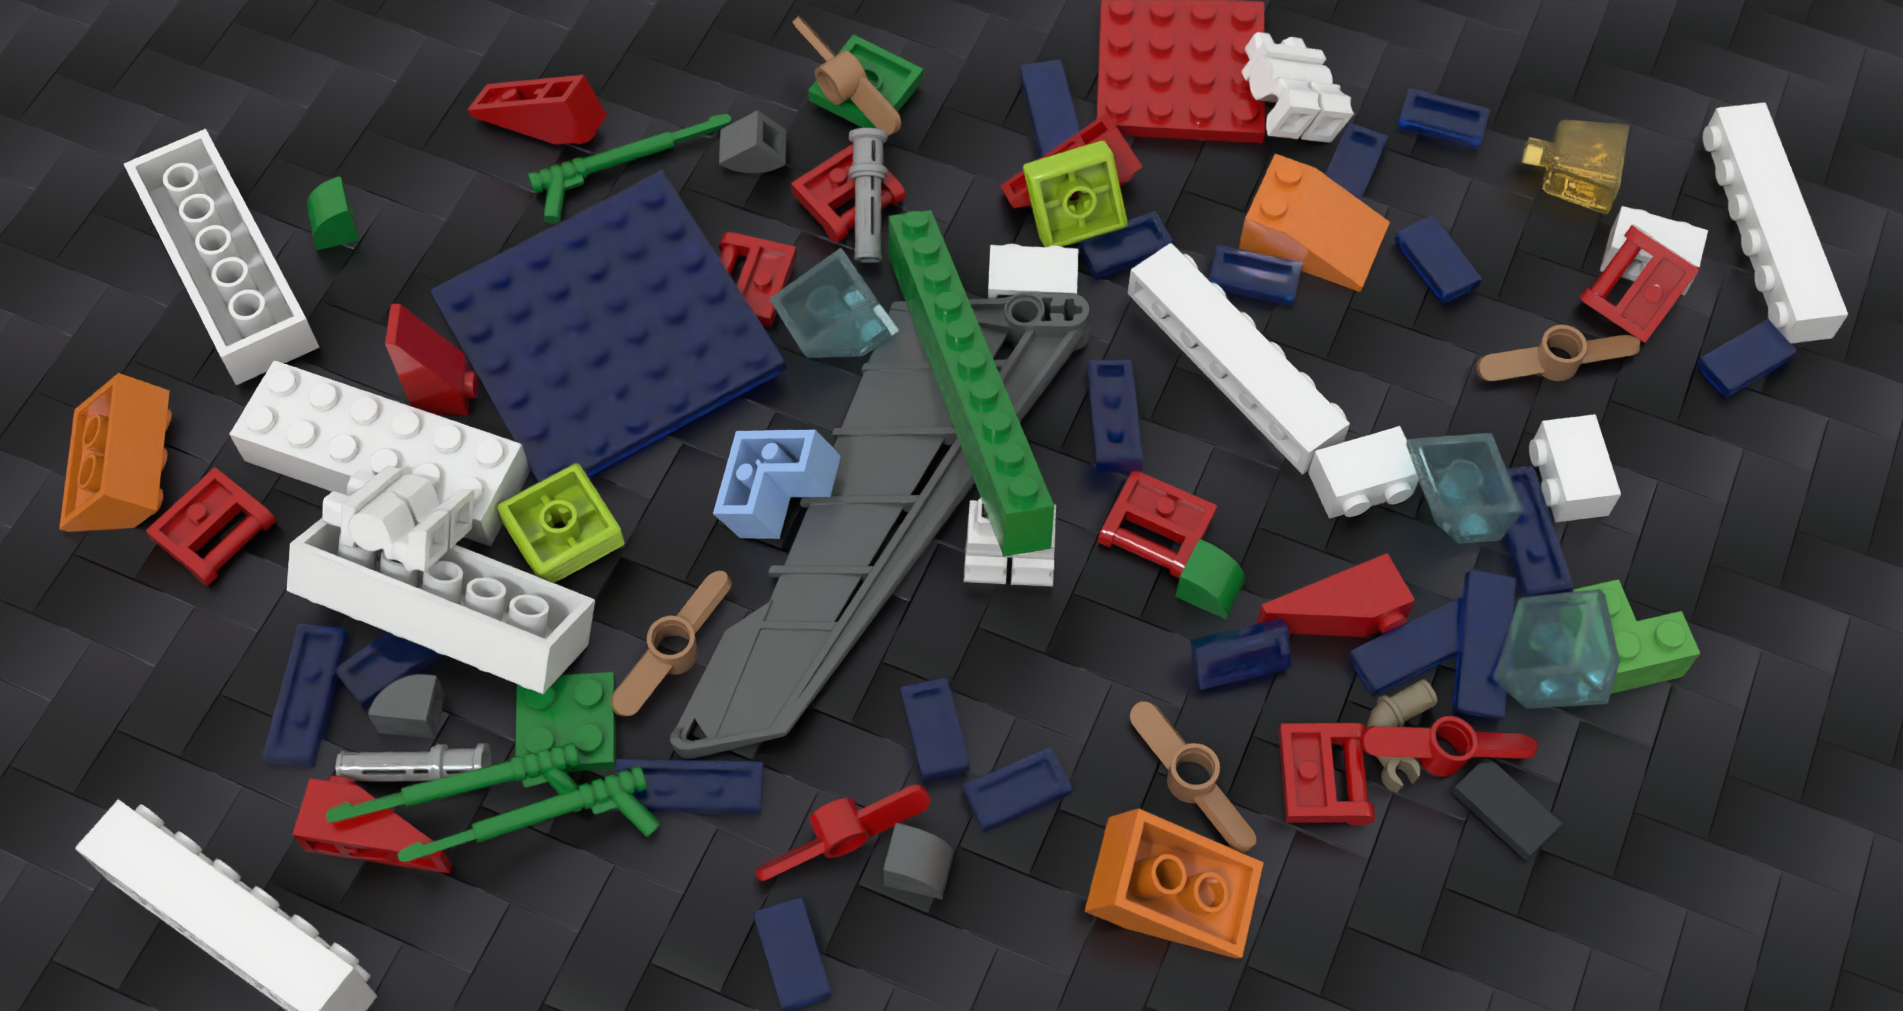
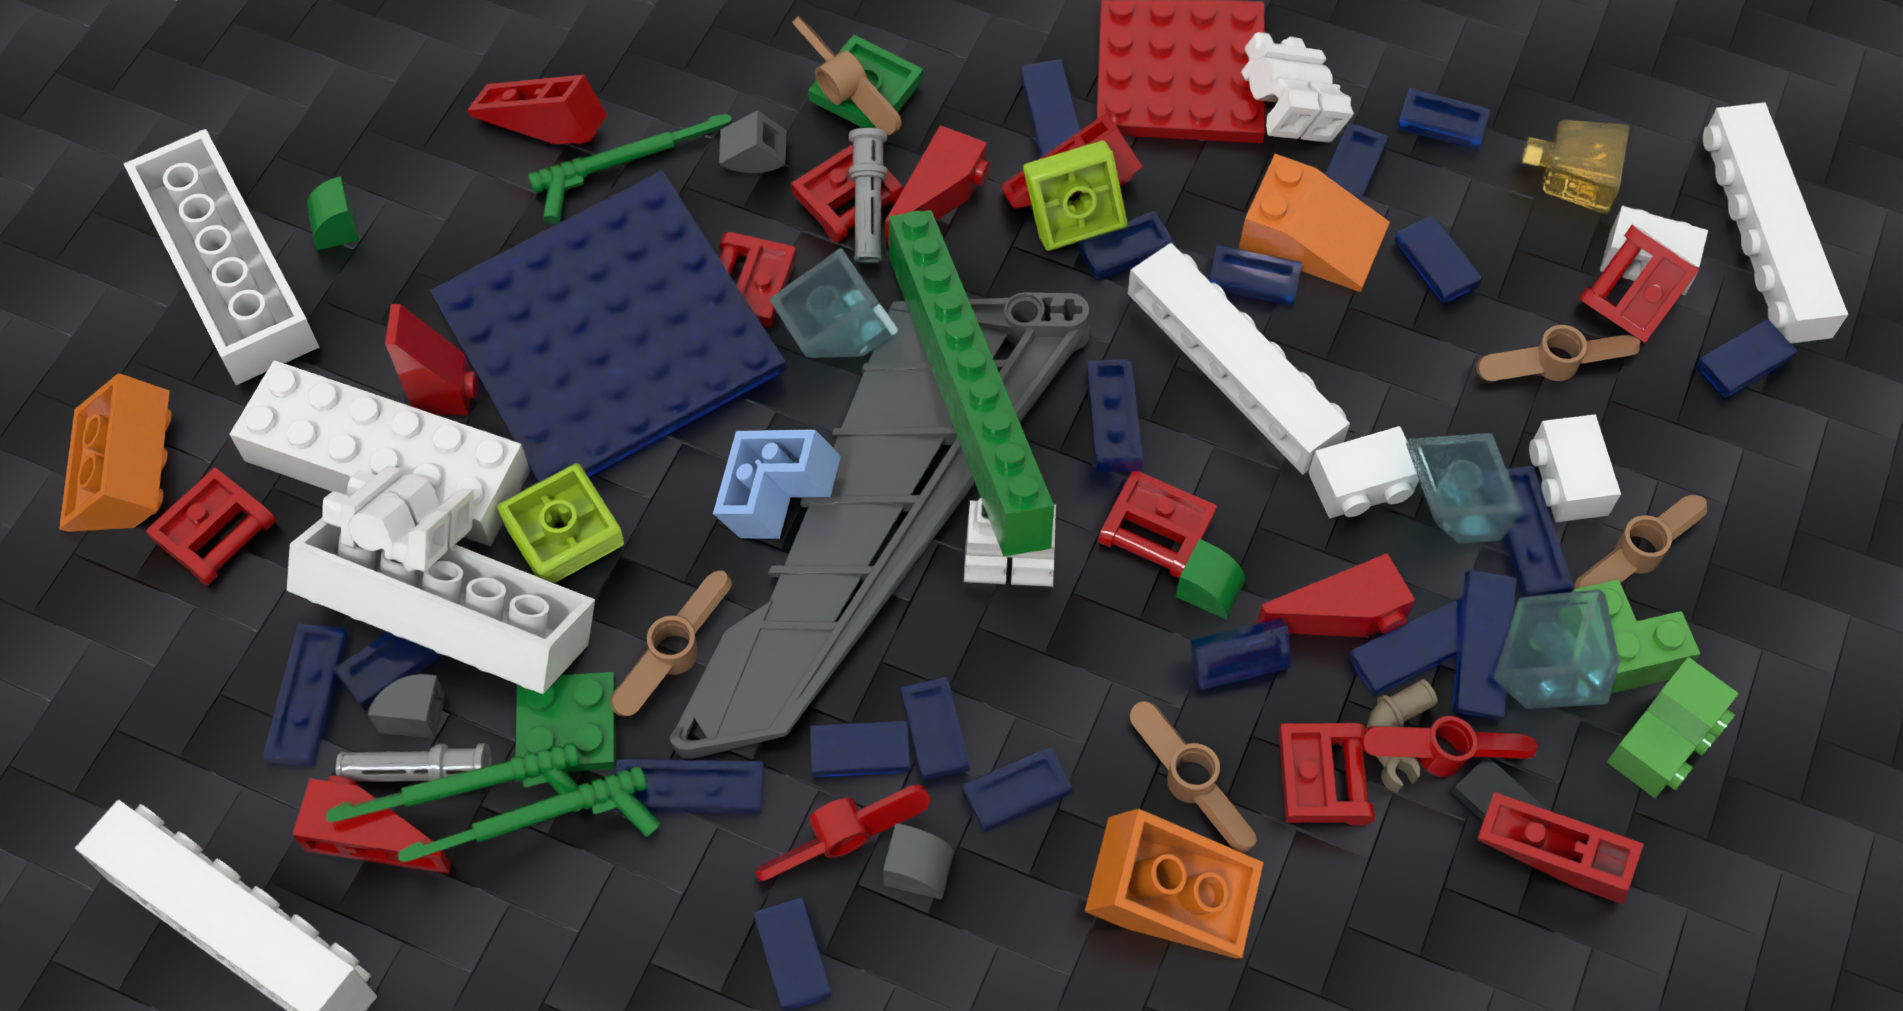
white brick [988,244,1078,299] -> none
none -> clear blue tile [810,721,910,777]
none -> red slope [885,125,991,247]
none -> red slope [1478,792,1644,904]
none -> medium nougat piece [1574,495,1708,589]
none -> bright green brick [1607,657,1739,798]

